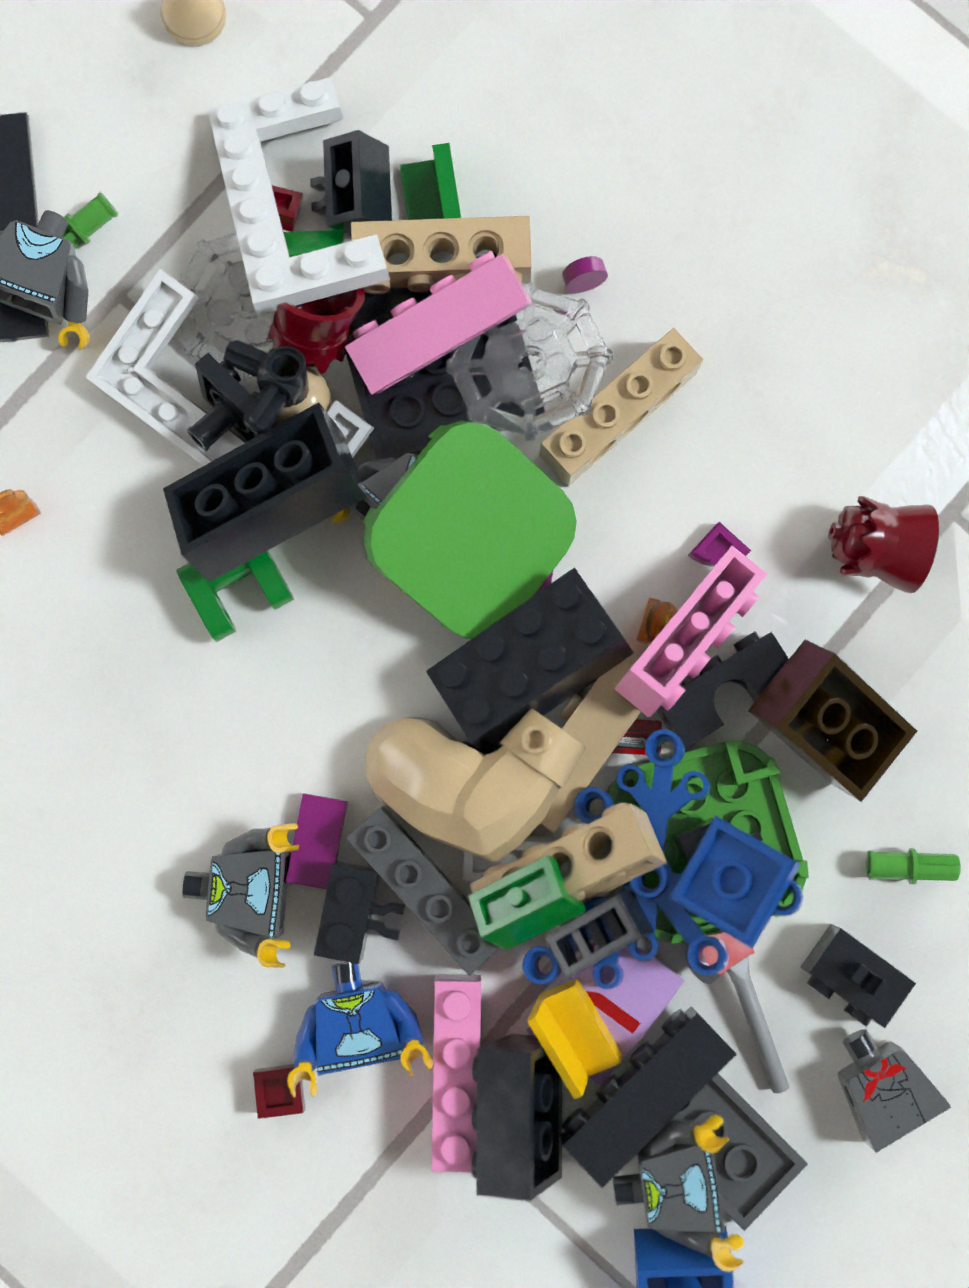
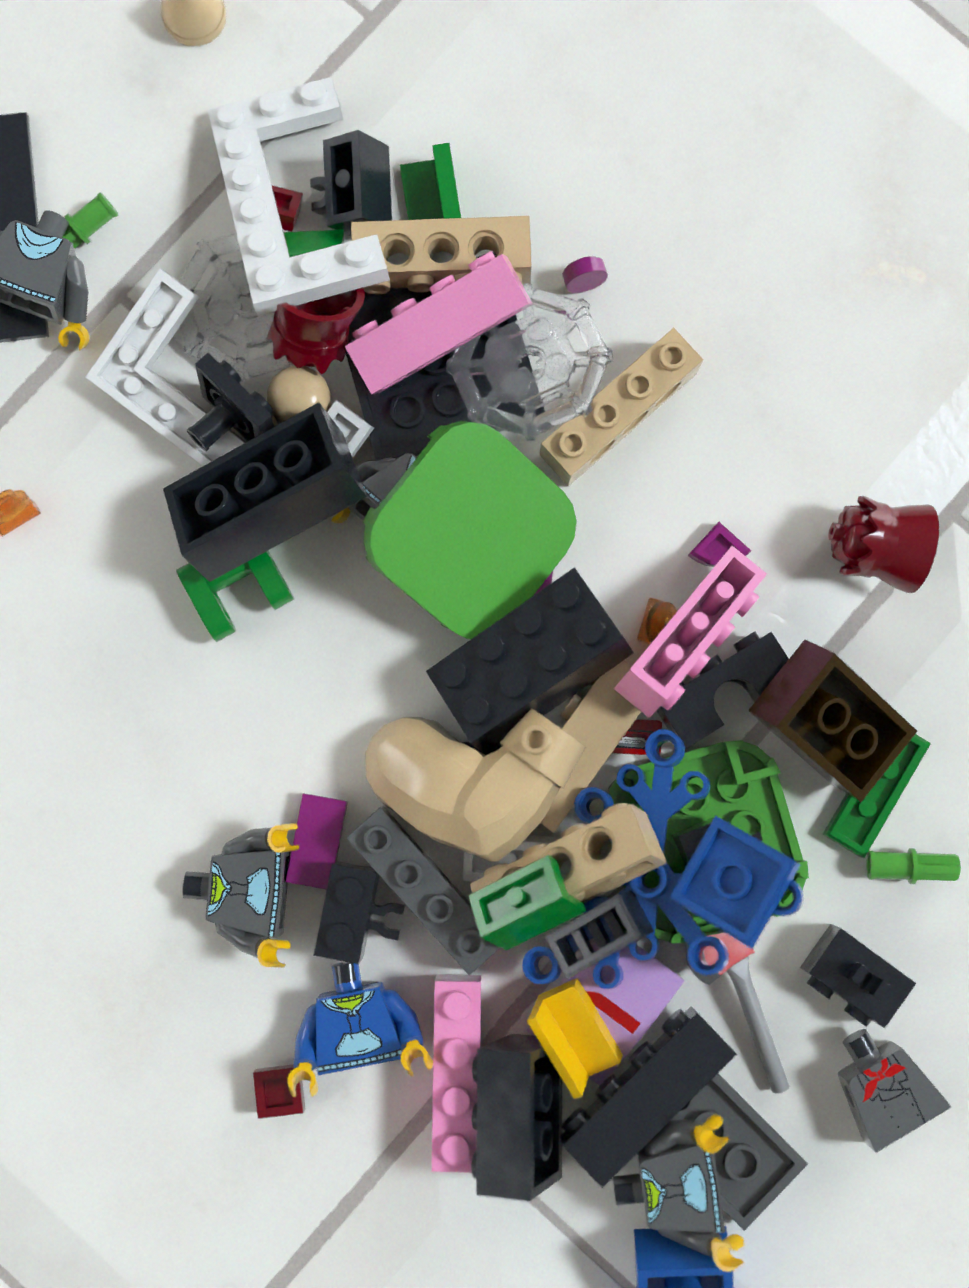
black axle [223,340,309,434] -> none
none -> green tile [822,734,931,858]

